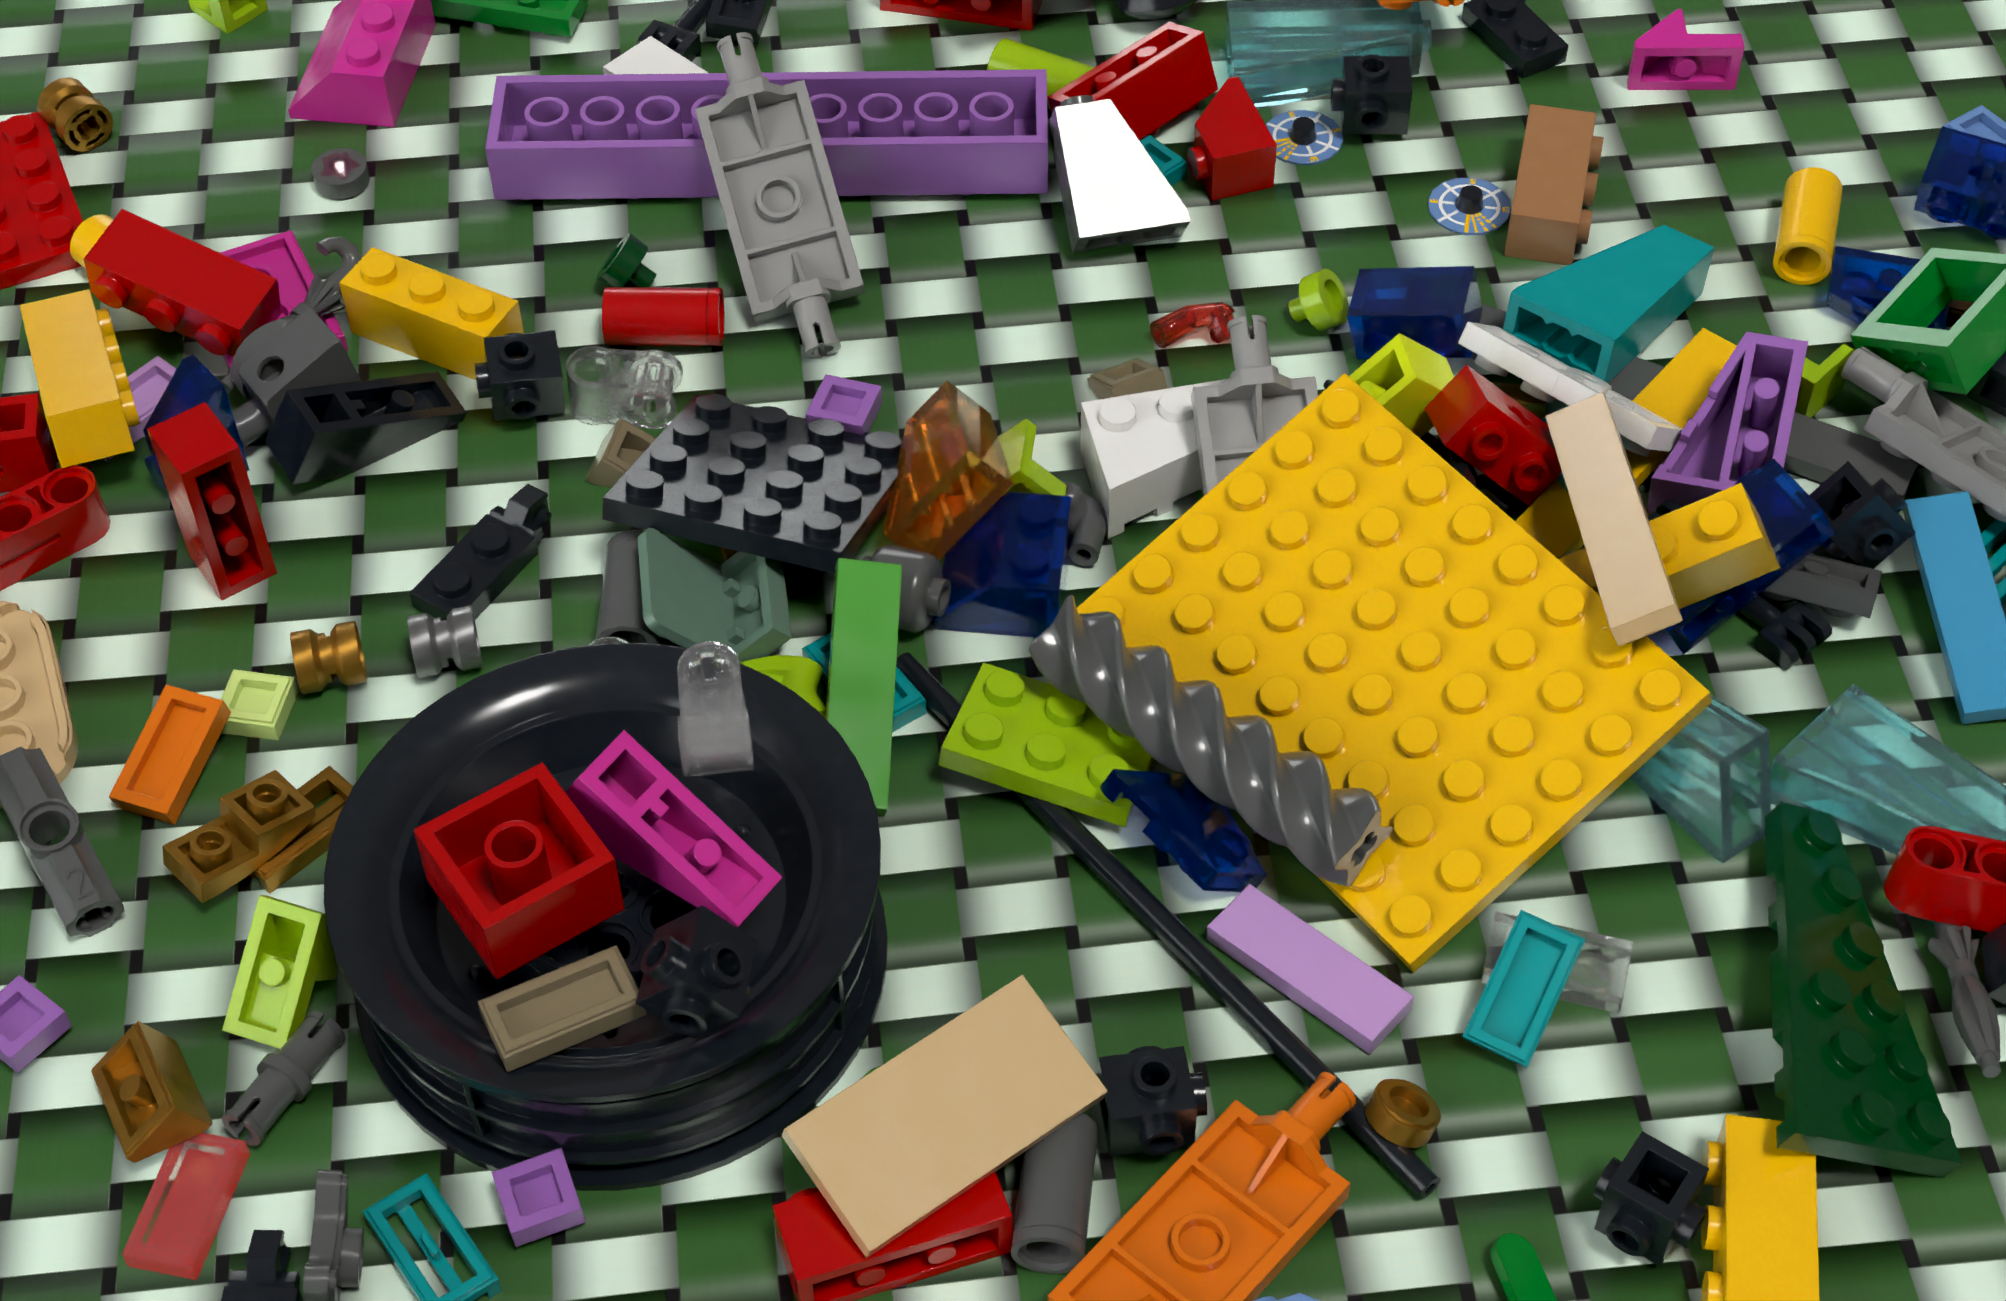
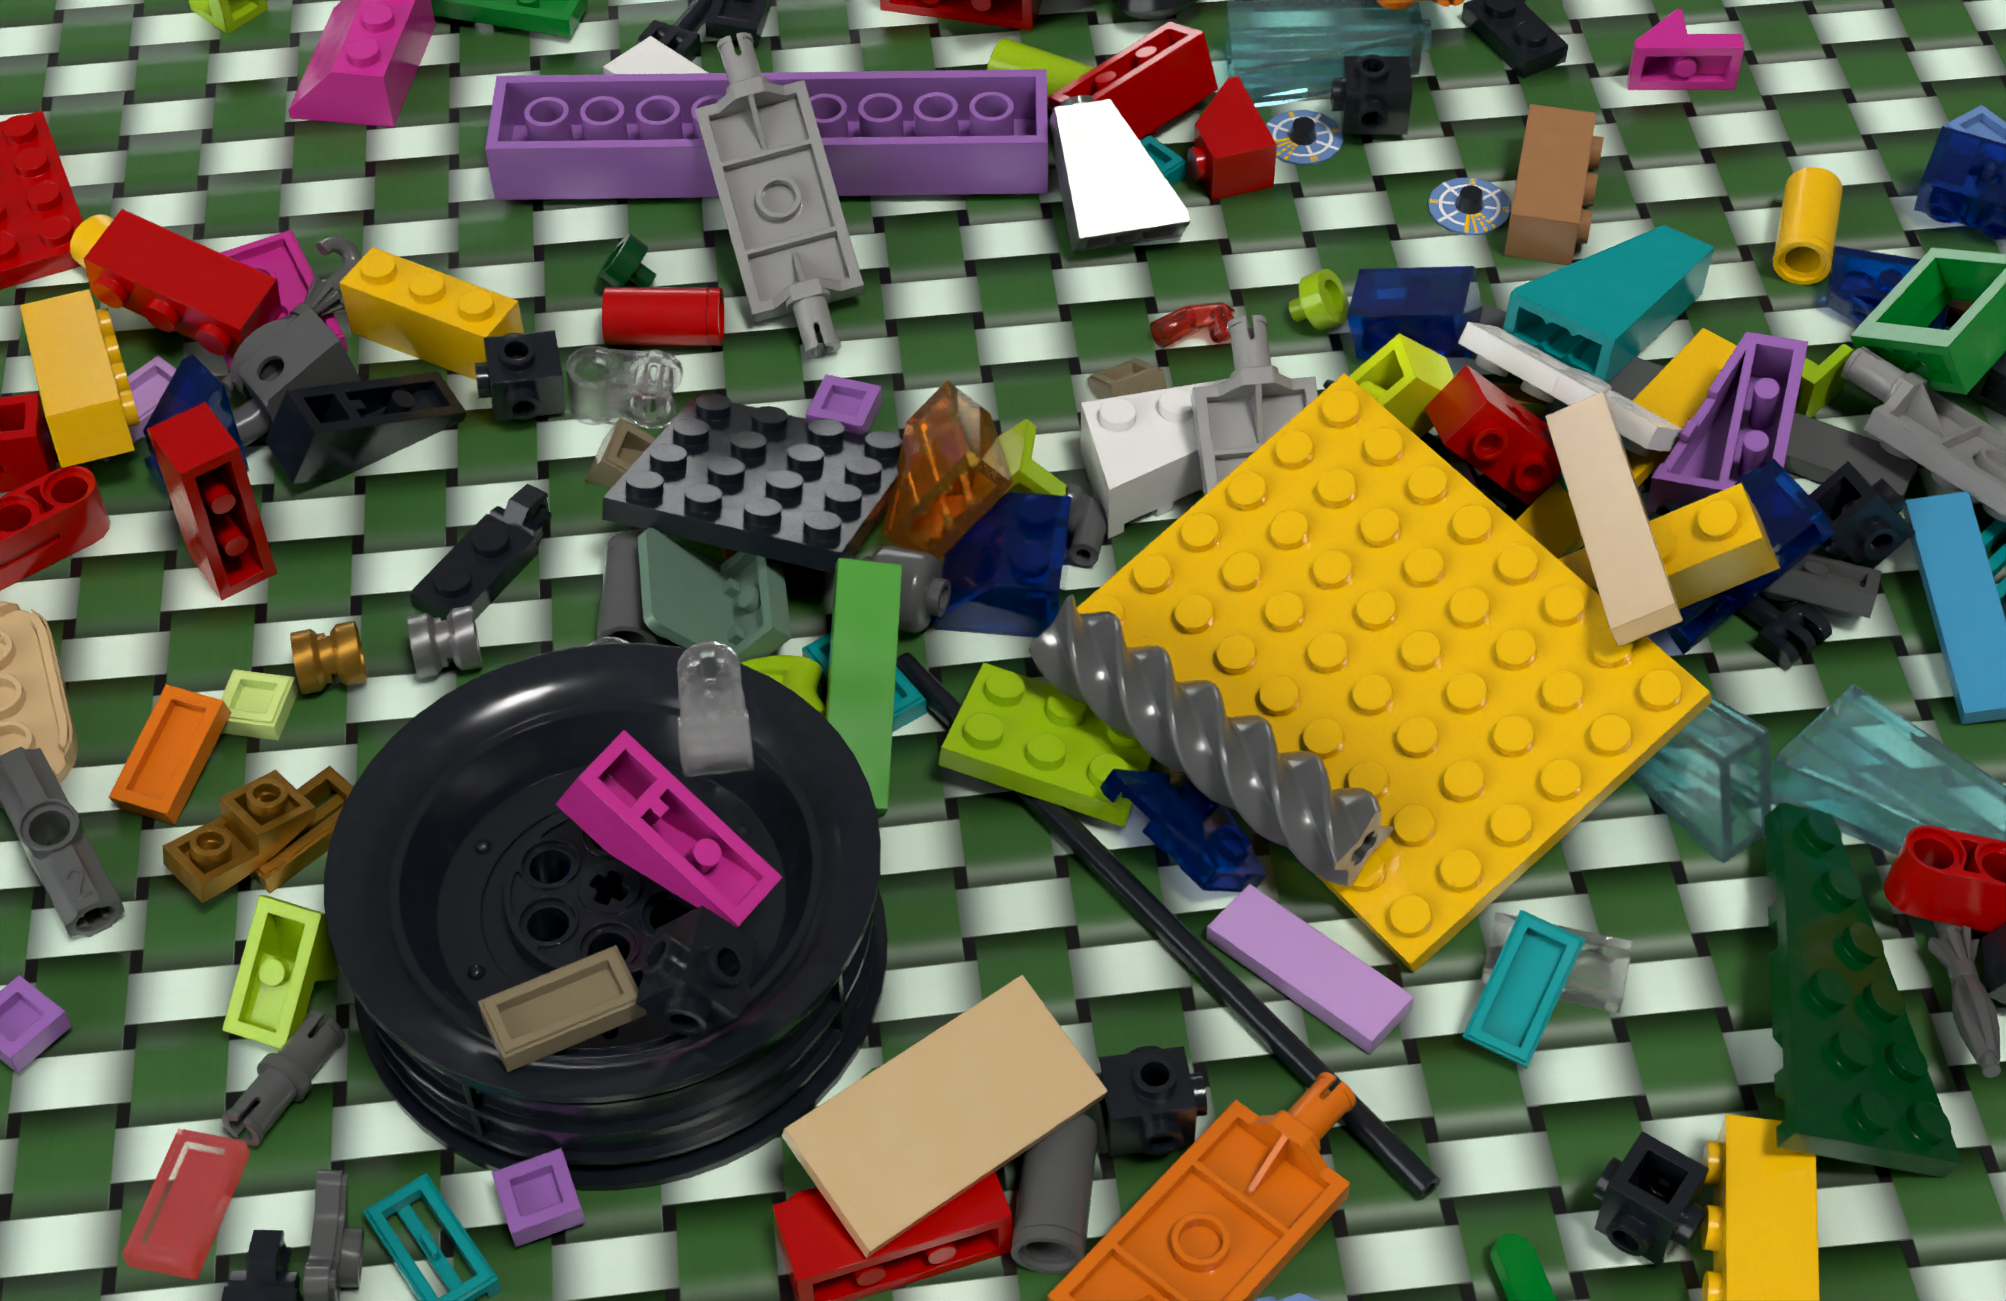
pearl gold wheel [37,77,113,152] -> none
pearl gold slope [91,1021,212,1163] -> none
dark grey tile [311,148,370,200] -> none
red brick [414,762,625,979] -> none
pearl gold tile [1365,1079,1441,1148] -> none

